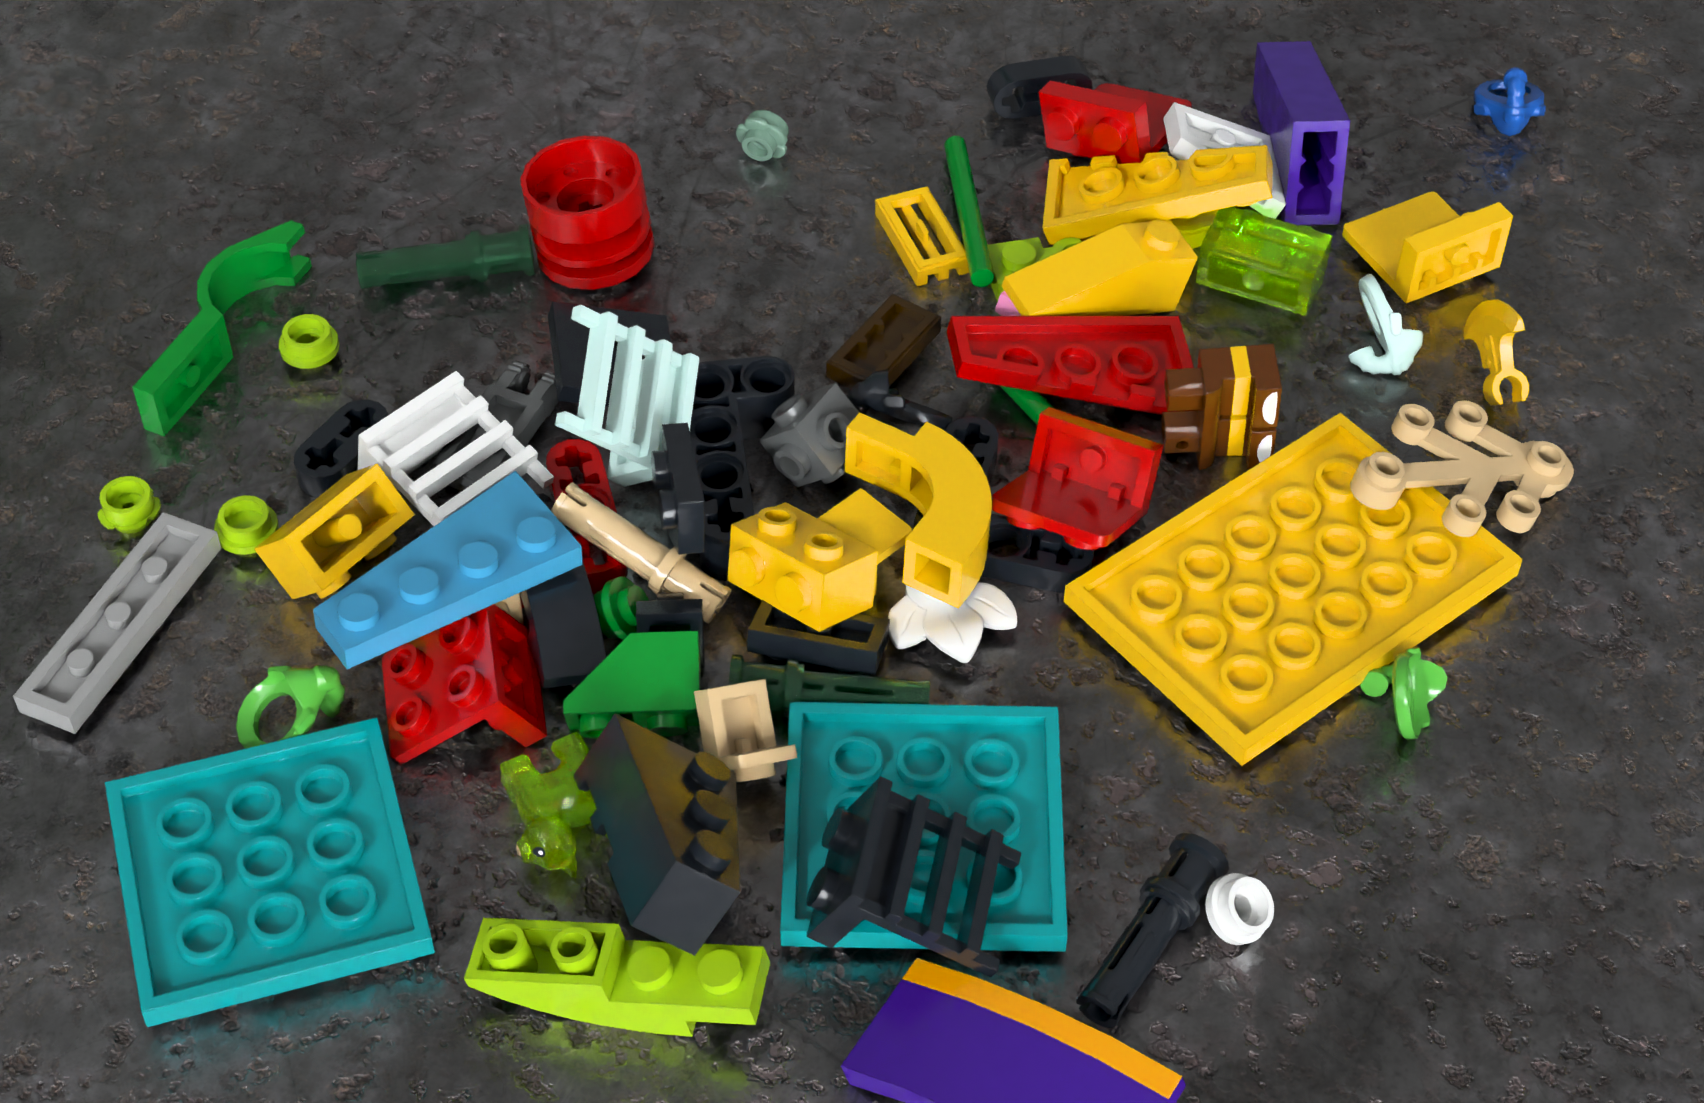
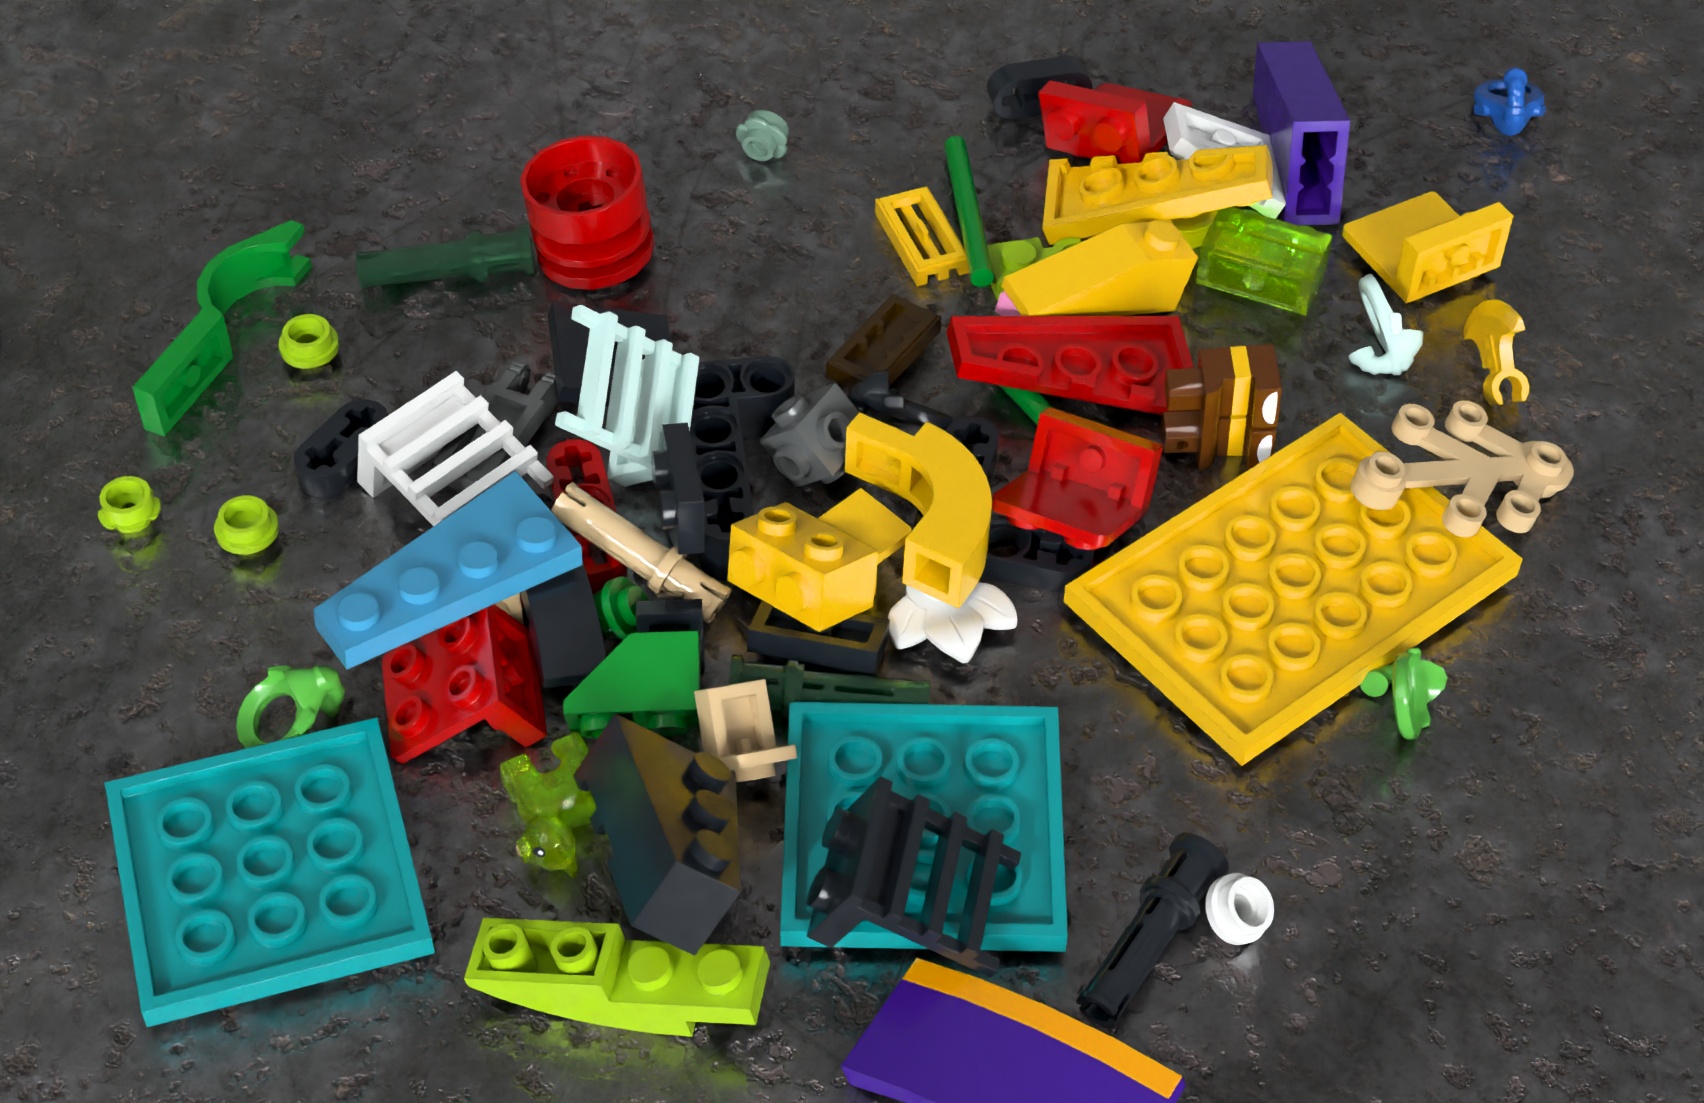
light grey plate [13,512,221,734] -> none
yellow brick [254,463,415,600] -> none

